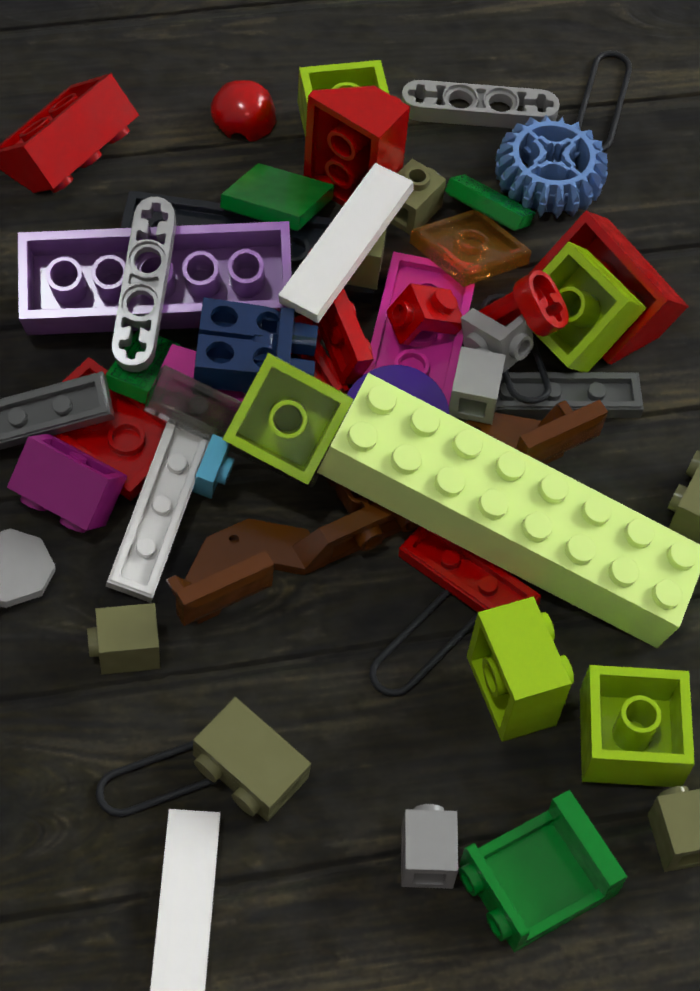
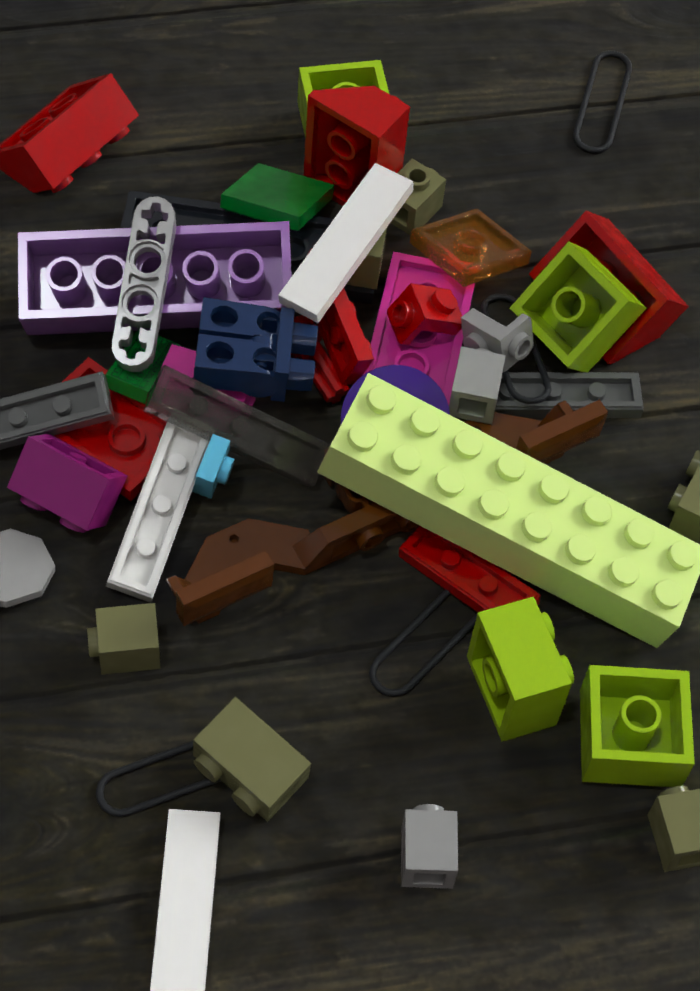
red hair [211,80,277,142] -> none
lime brick [222,352,354,485] -> none
light grey beam [401,80,560,129] -> none
green tile [444,174,536,231] -> none
green panel [459,790,627,953] -> none
red piece [478,270,569,337] -> none
medium blue gear [495,115,608,219] -> none

